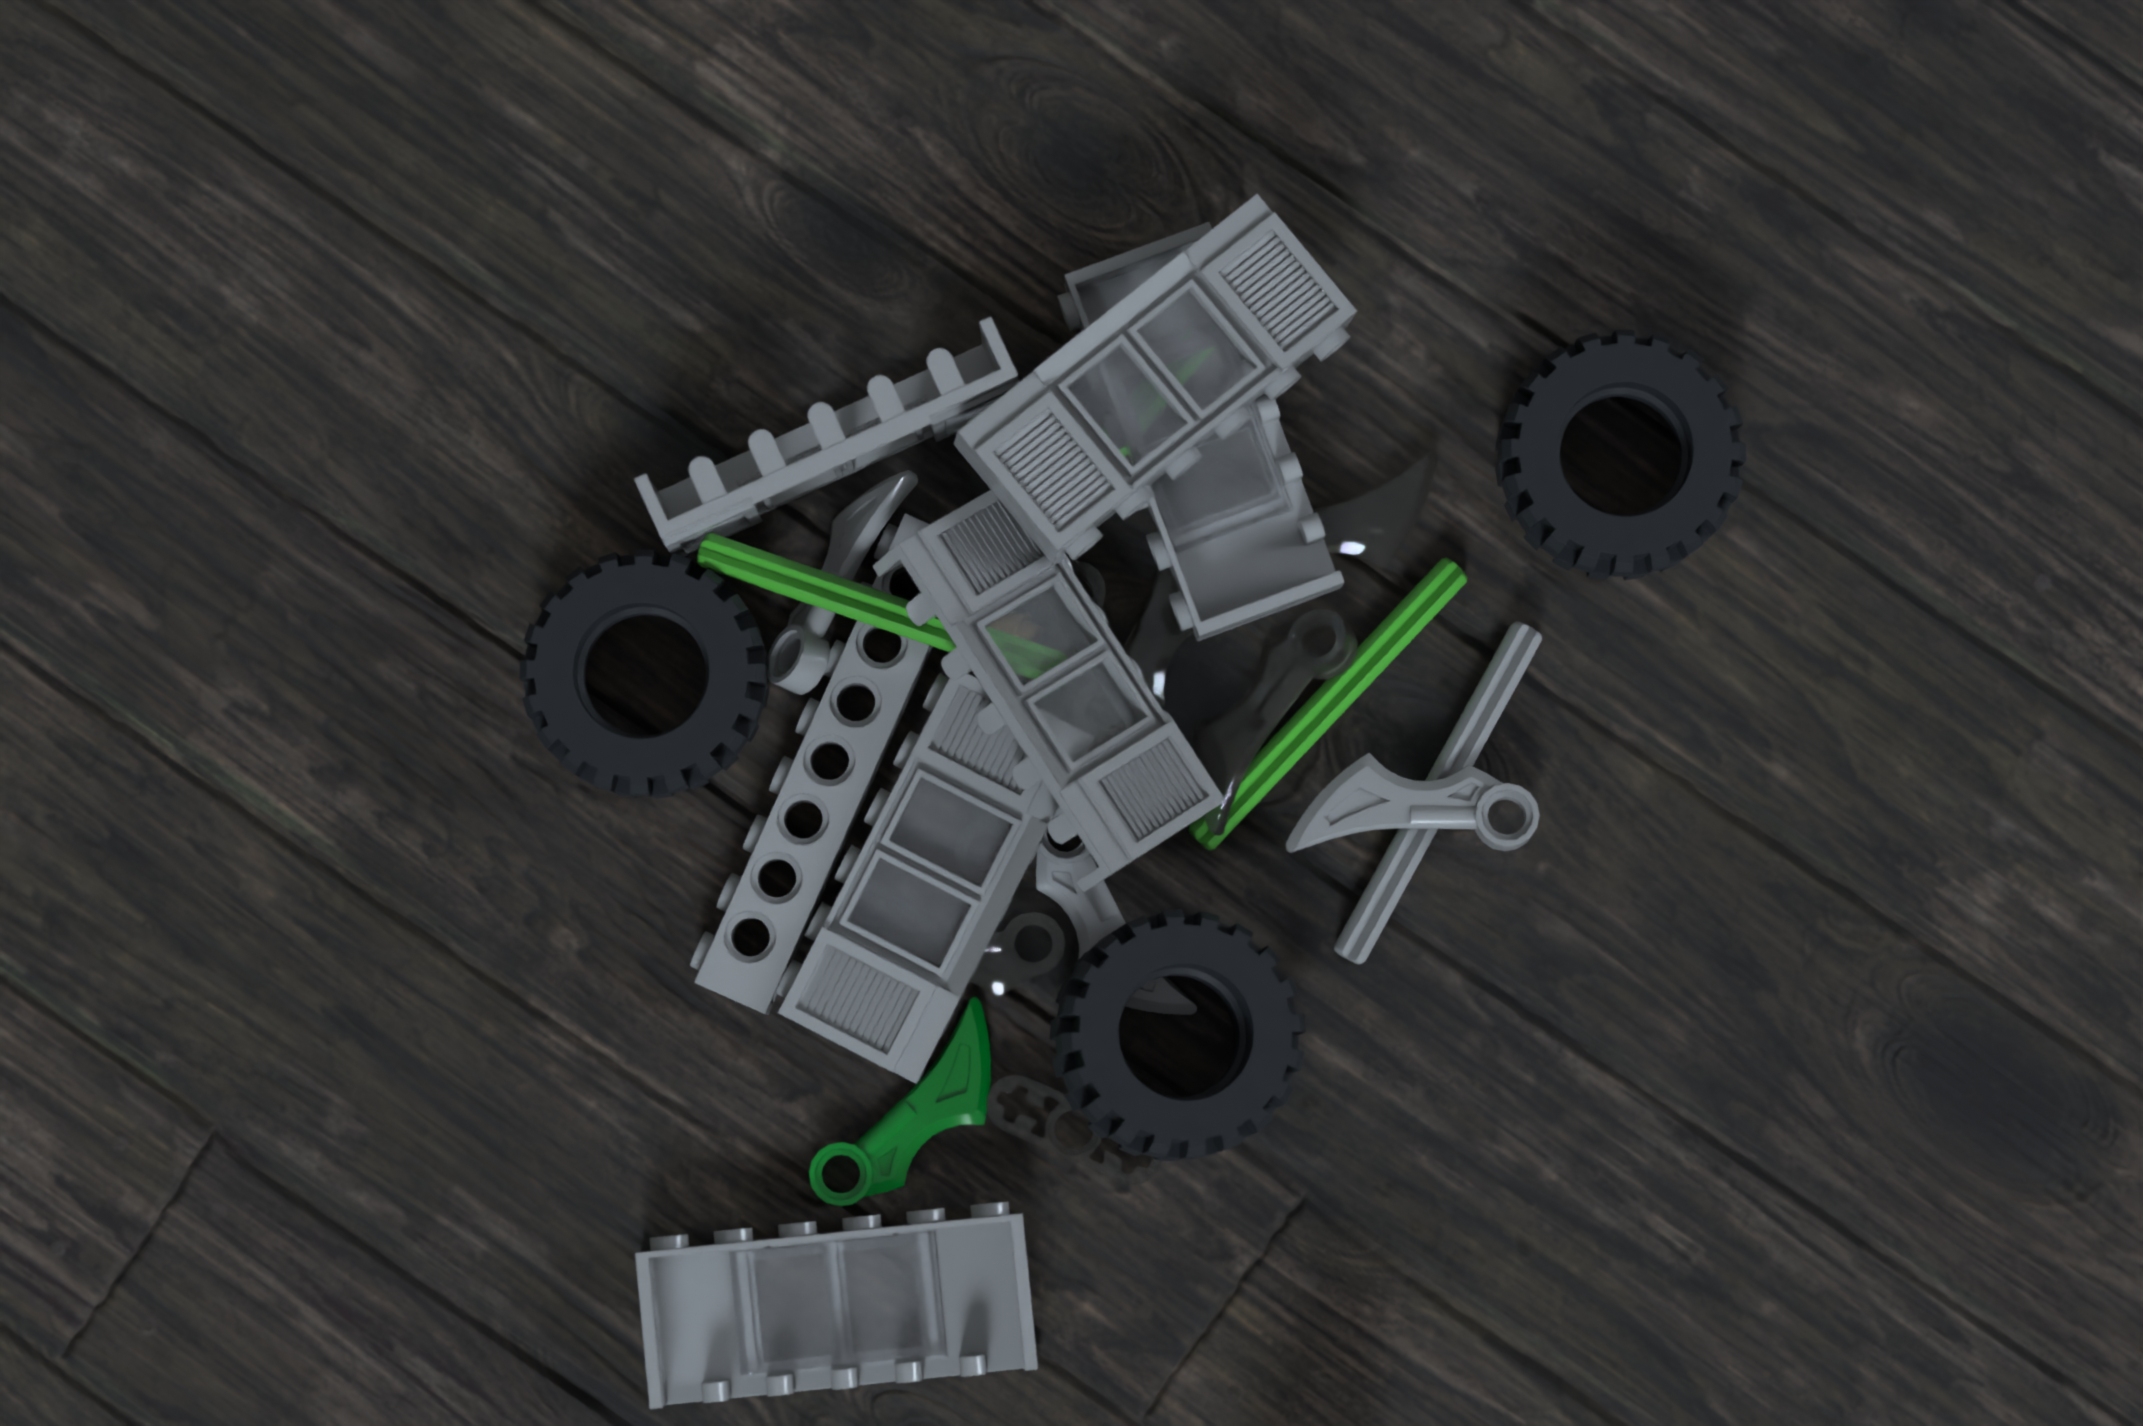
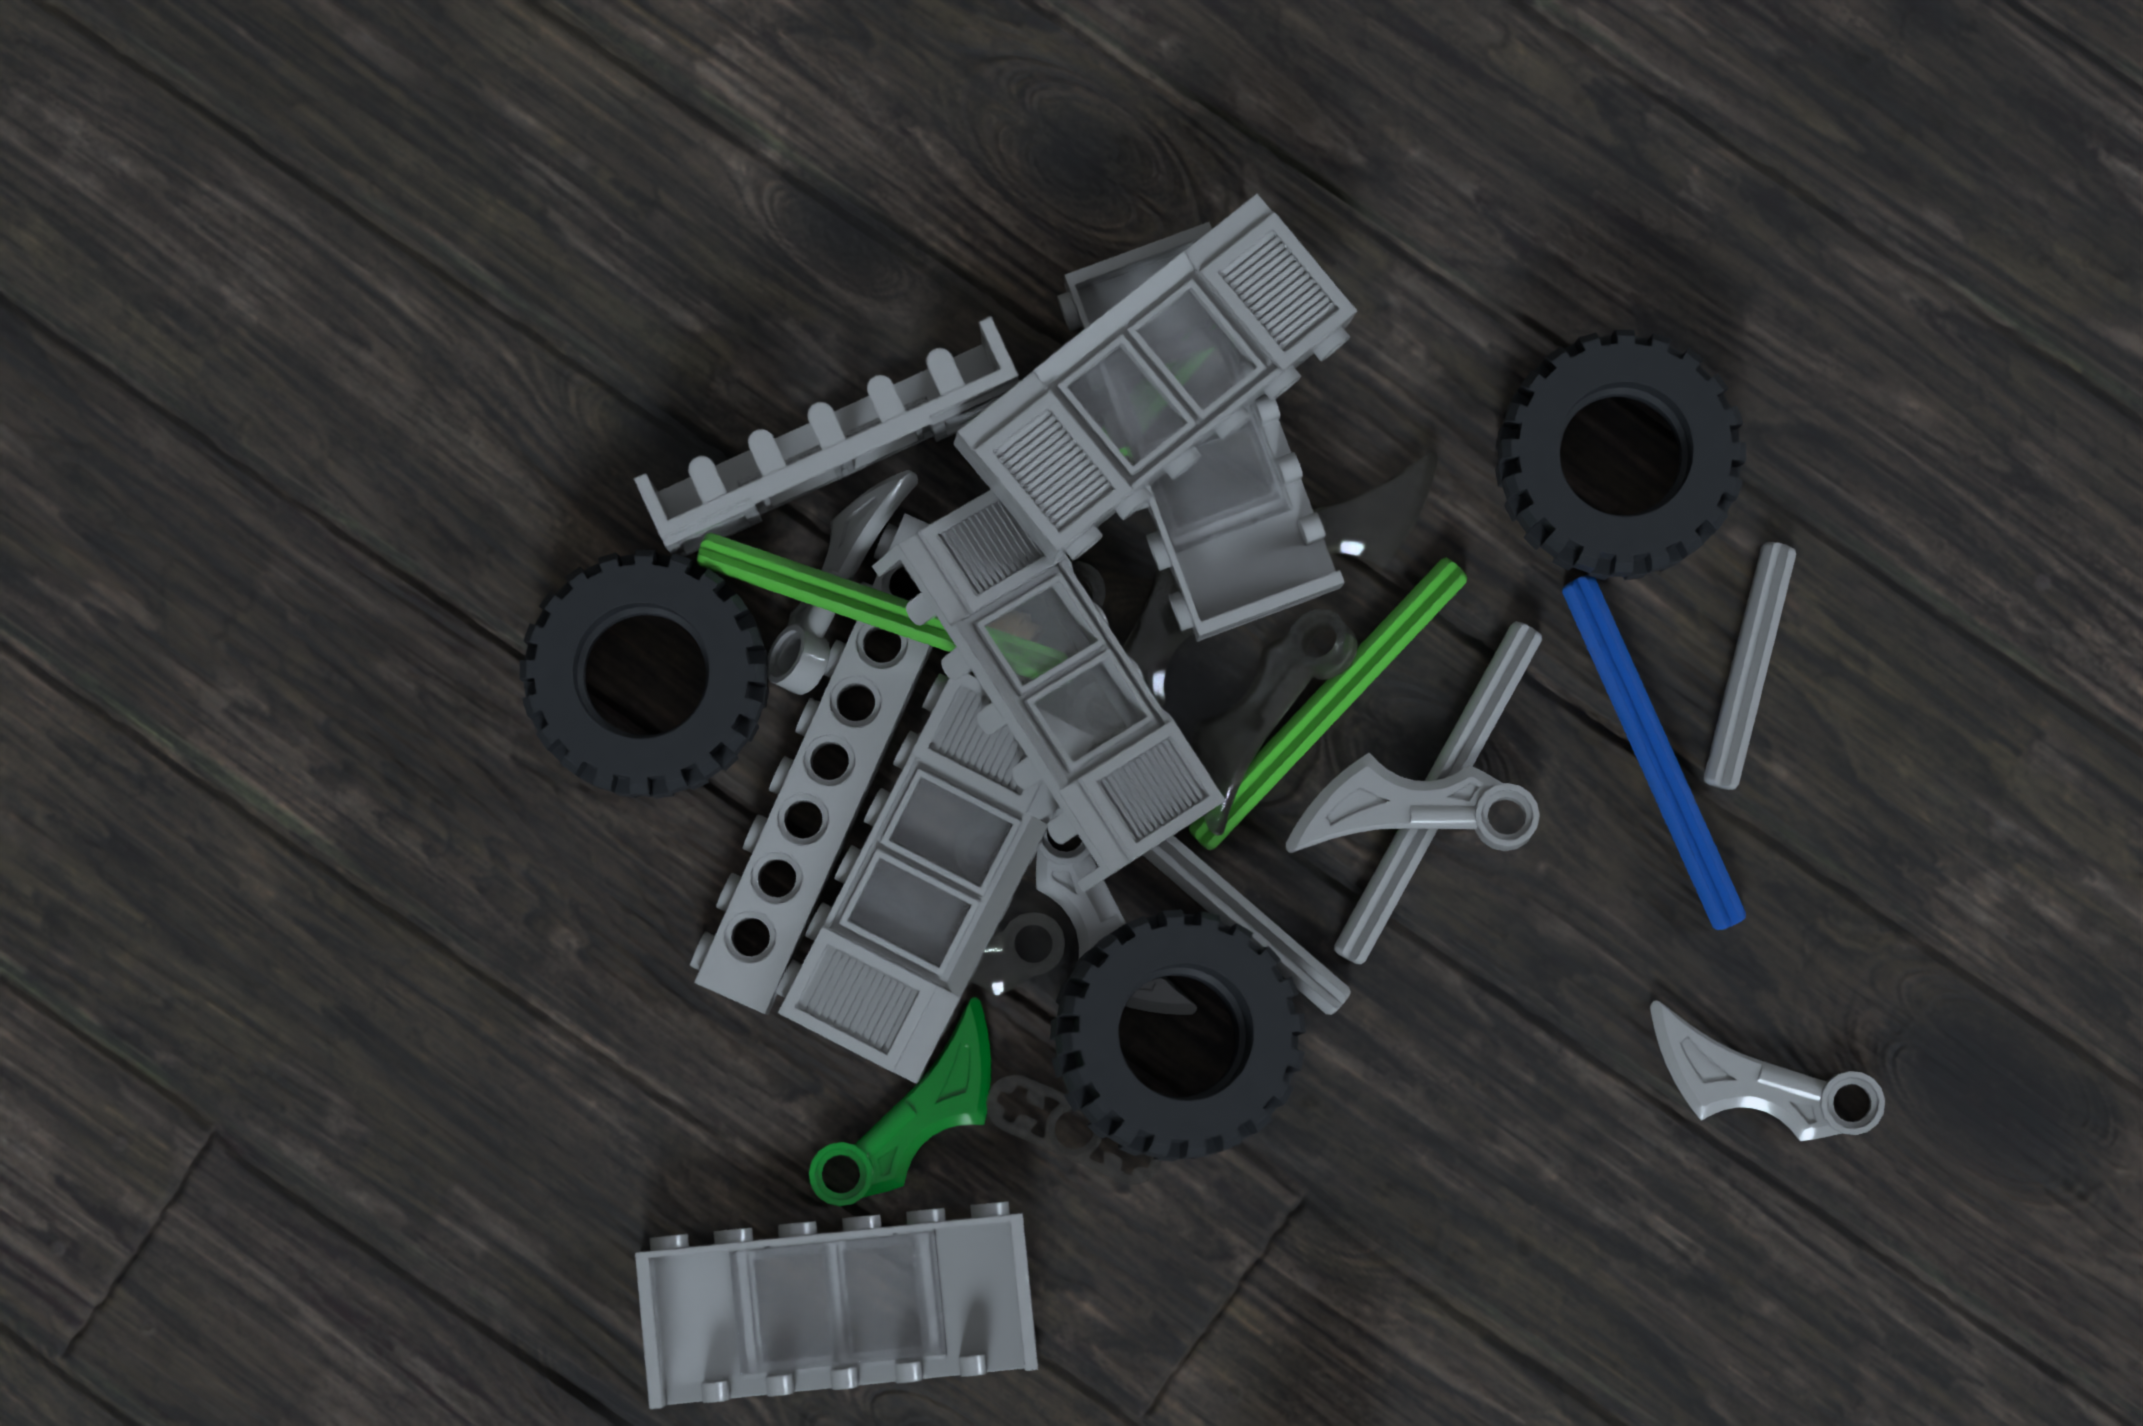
none -> light grey axle [1143,836,1351,1015]
none -> blue axle [1562,575,1746,930]
none -> light grey piece [1650,1000,1885,1141]
none -> light grey axle [1704,542,1796,790]

